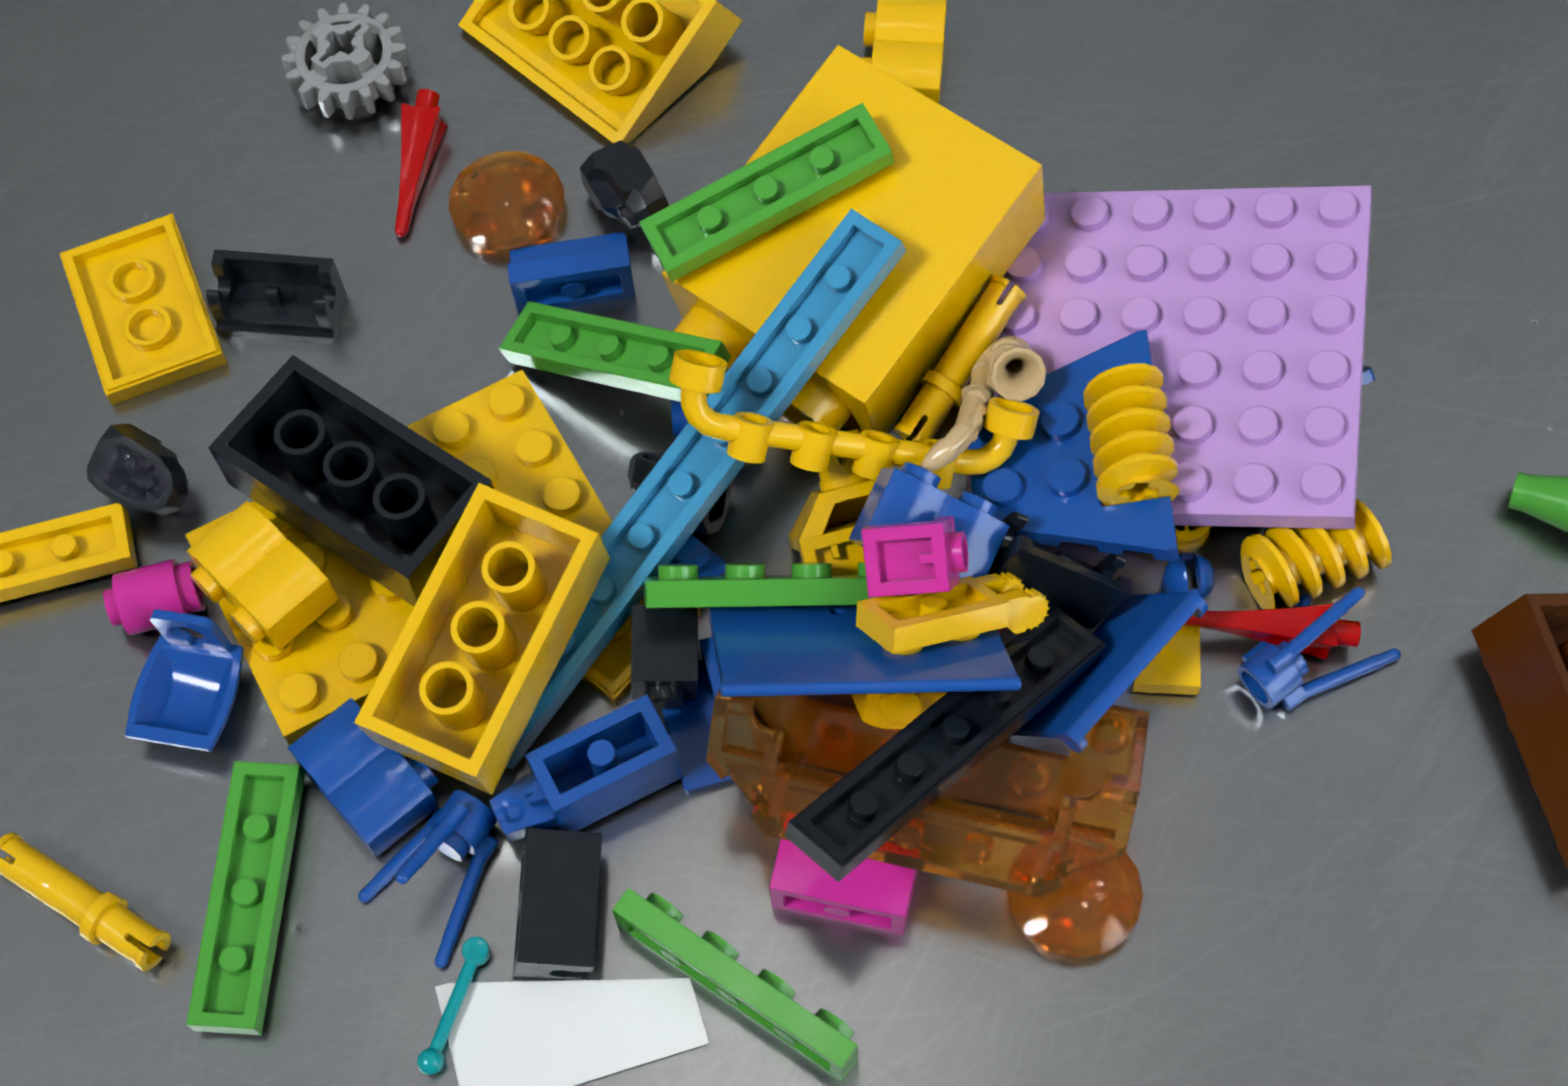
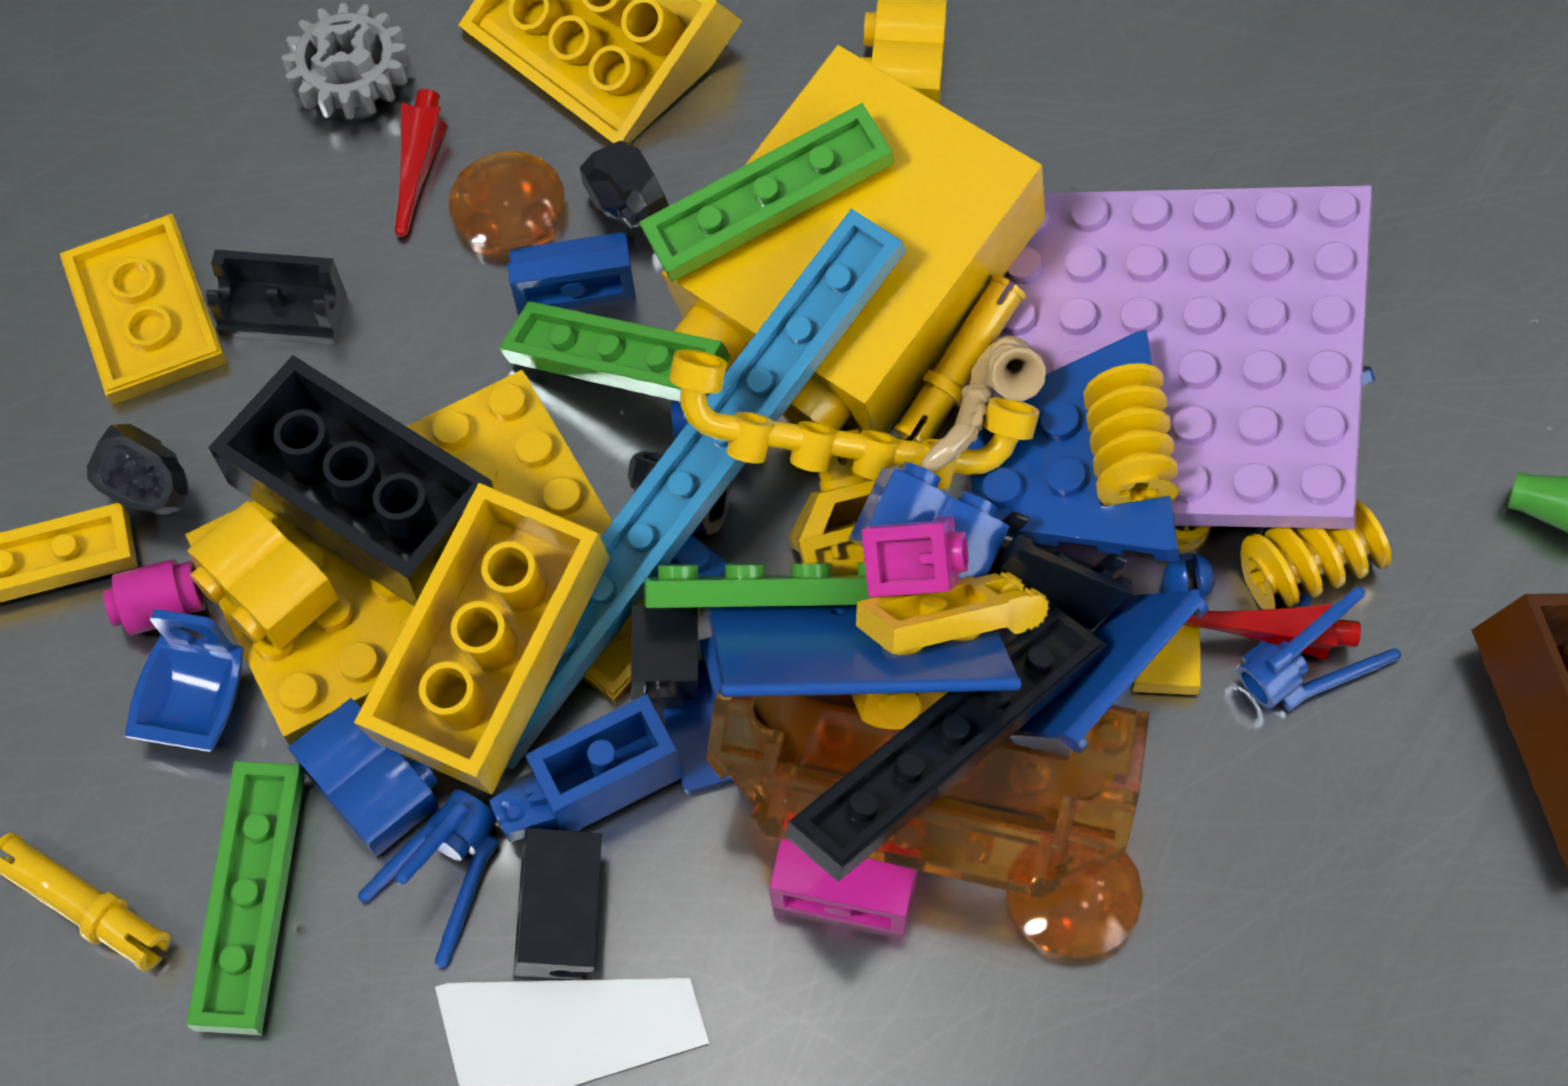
teal hinge [417,936,491,1075] -> none
bright green plate [612,888,858,1083] -> none

